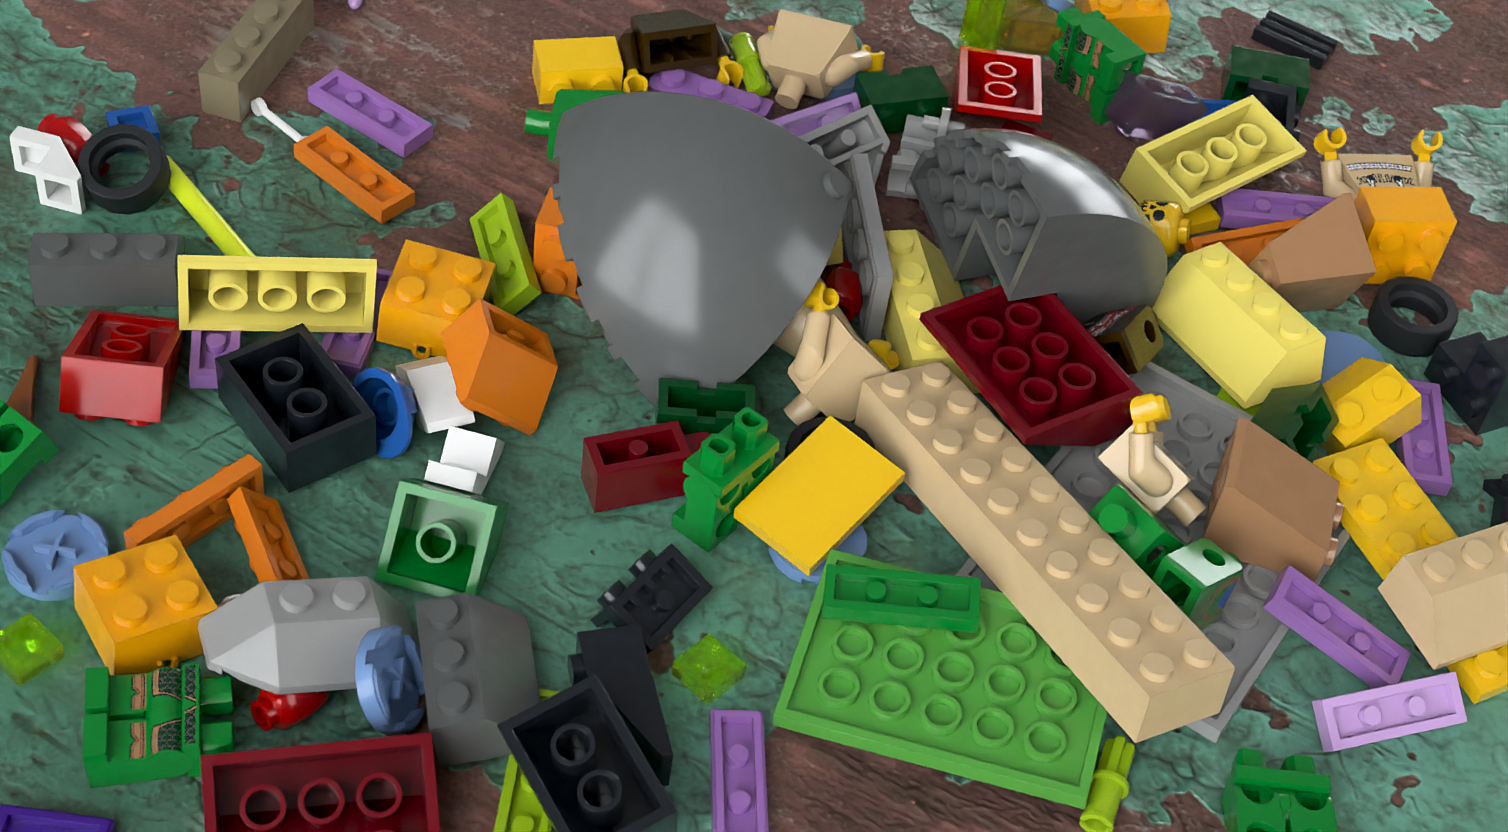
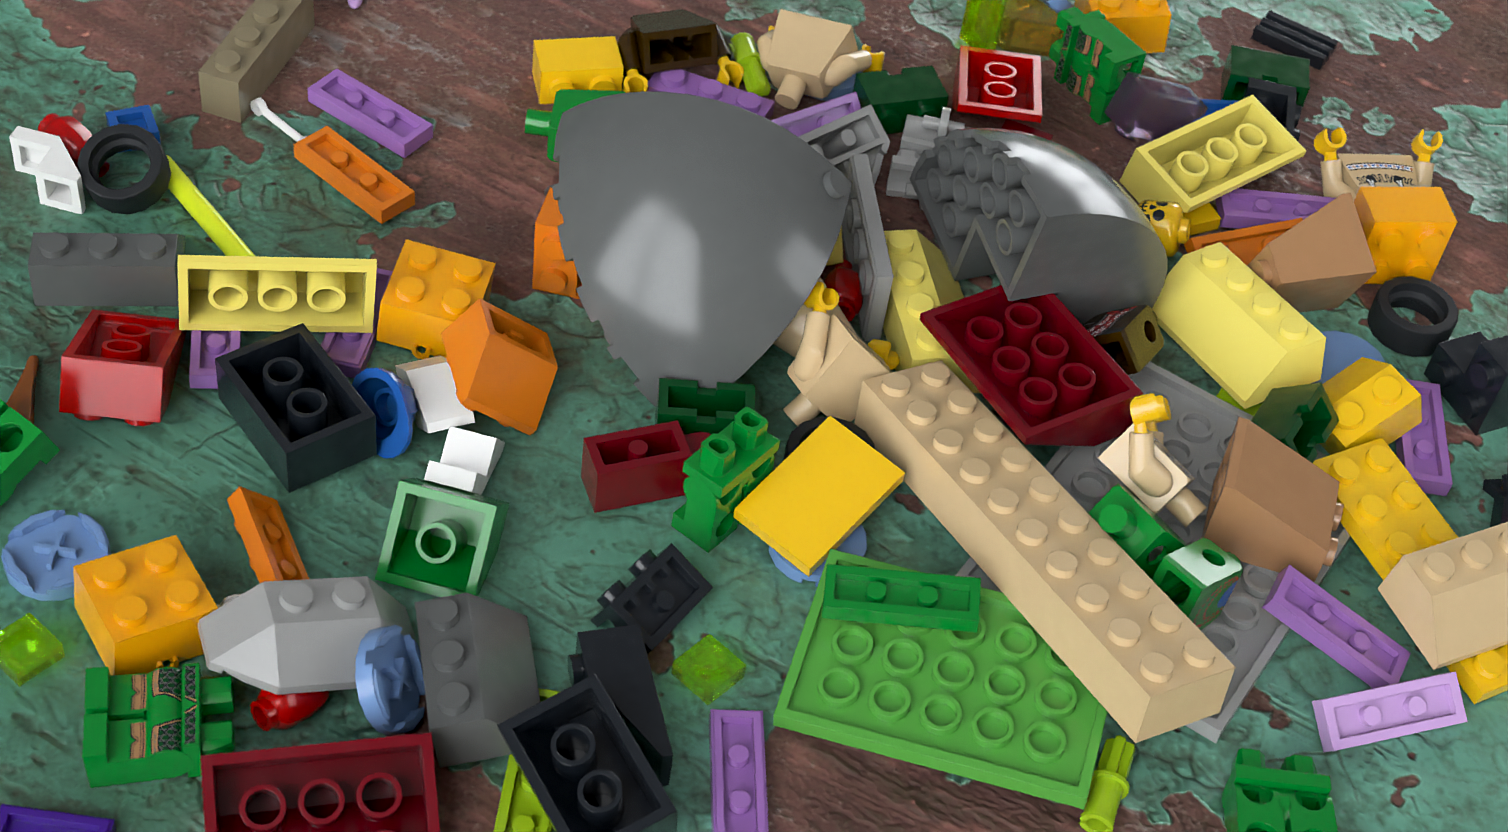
orange plate [123,453,265,550] -> none
lime plate [469,193,542,315] -> none

